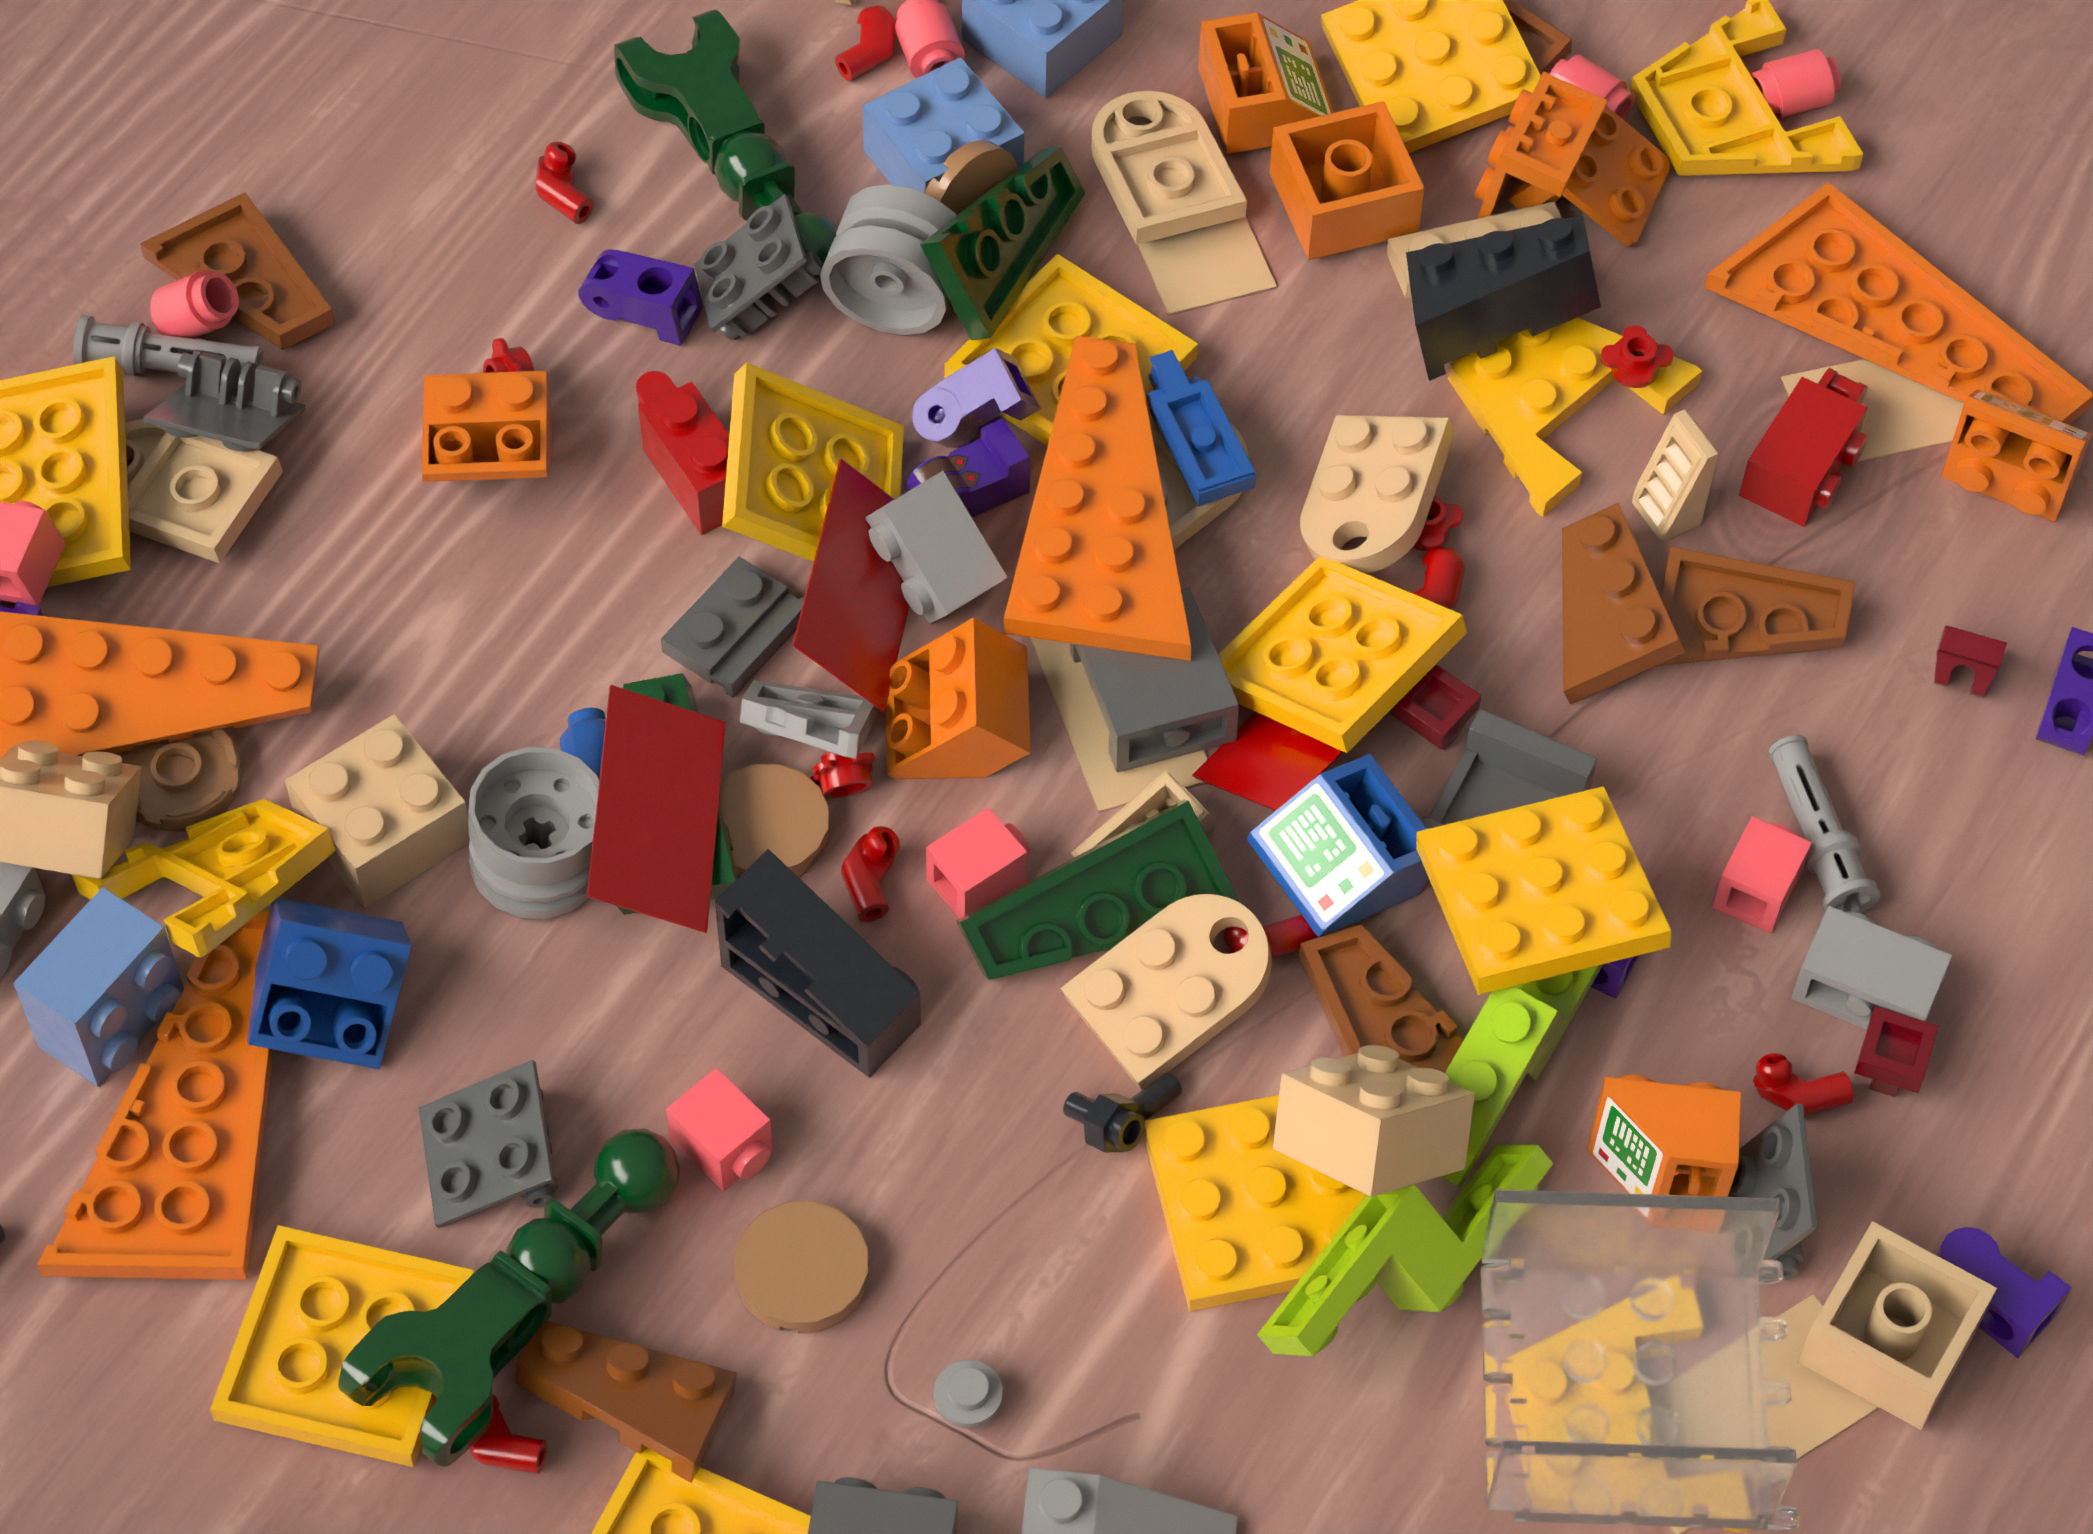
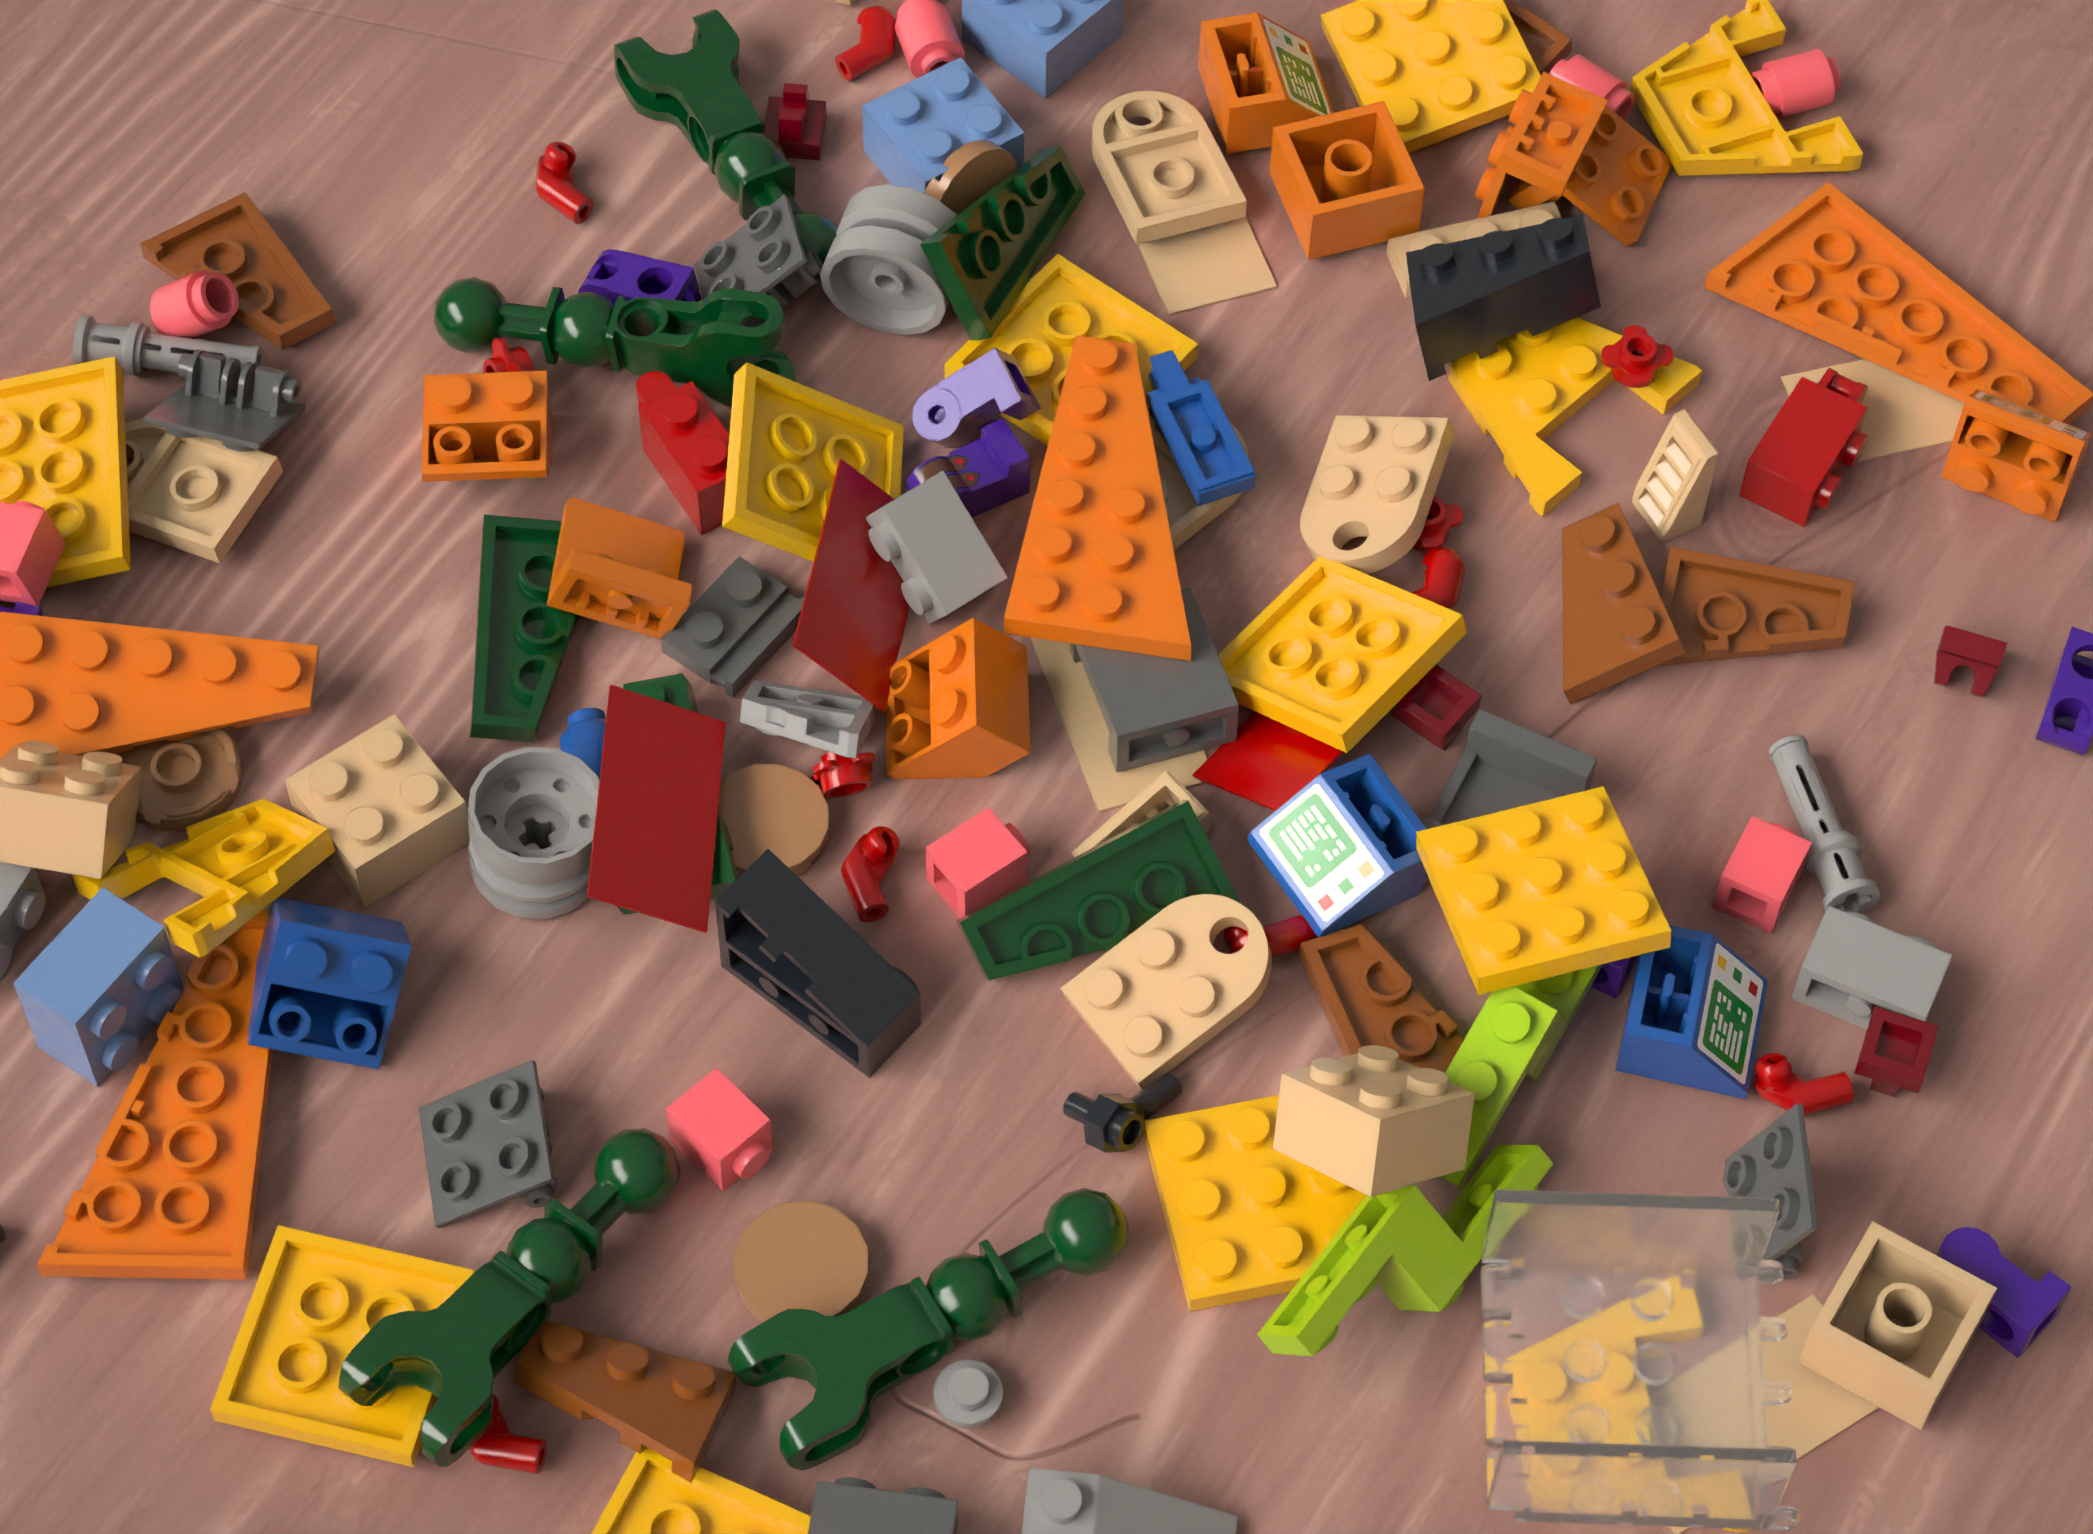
orange slope [1587,1074,1741,1226] -> none
none -> dark green piece [434,277,796,407]
none -> dark green wing [470,514,579,742]
none -> orange bracket [547,497,693,639]
none -> dark green piece [728,1188,1129,1470]
none -> dark red tile [764,83,827,161]
none -> blue slope [1615,925,1768,1099]

